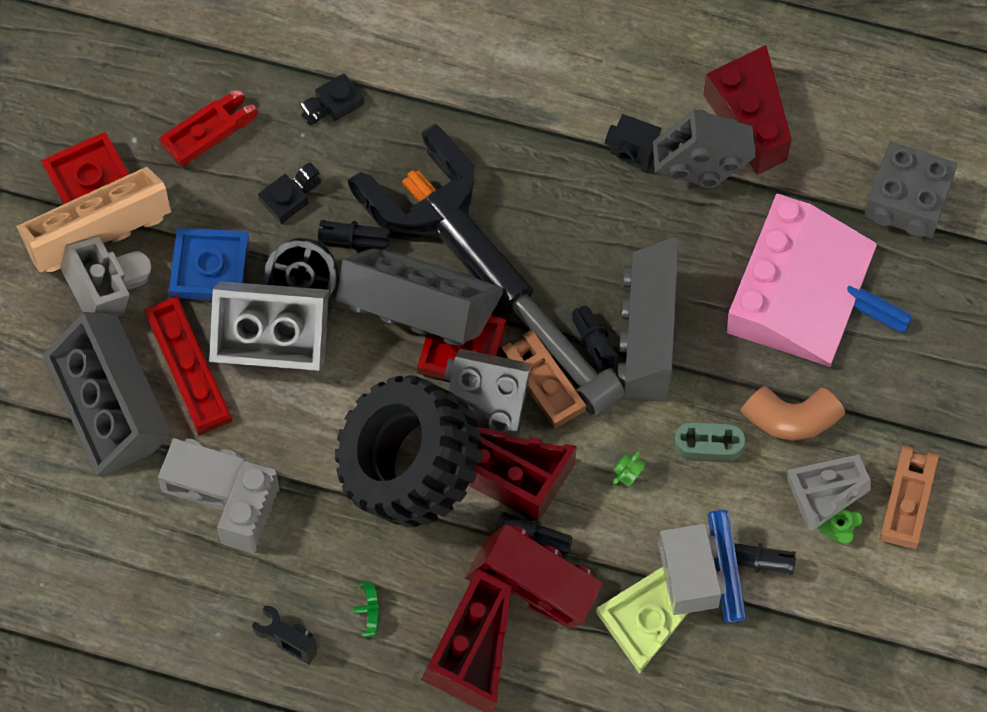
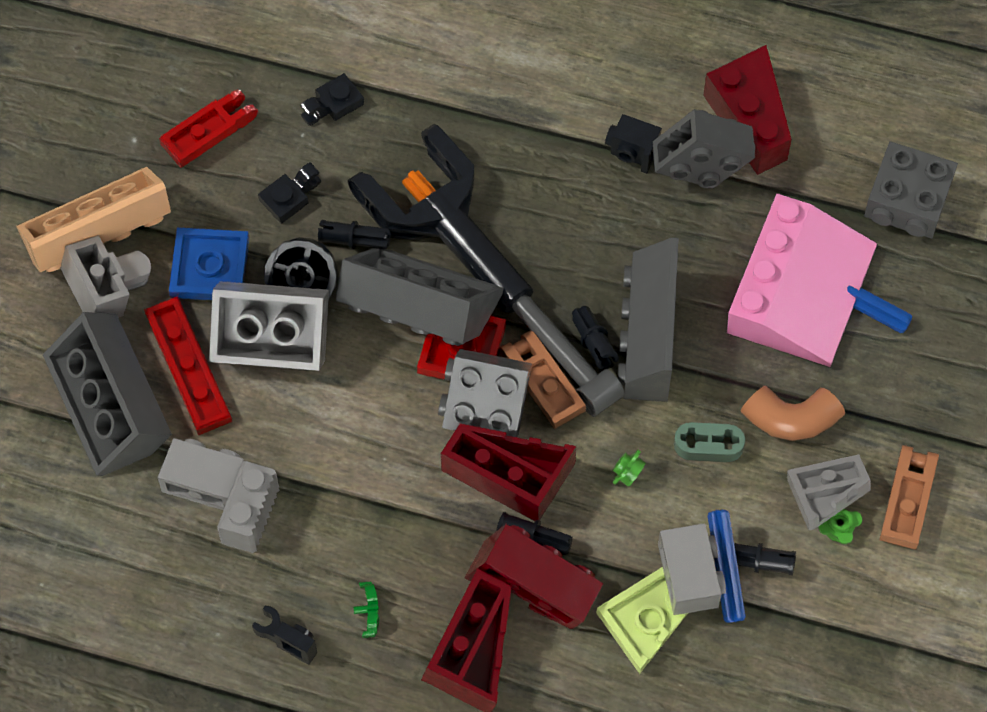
red plate [41,131,129,205] -> none
black tyre [335,375,482,527] -> none

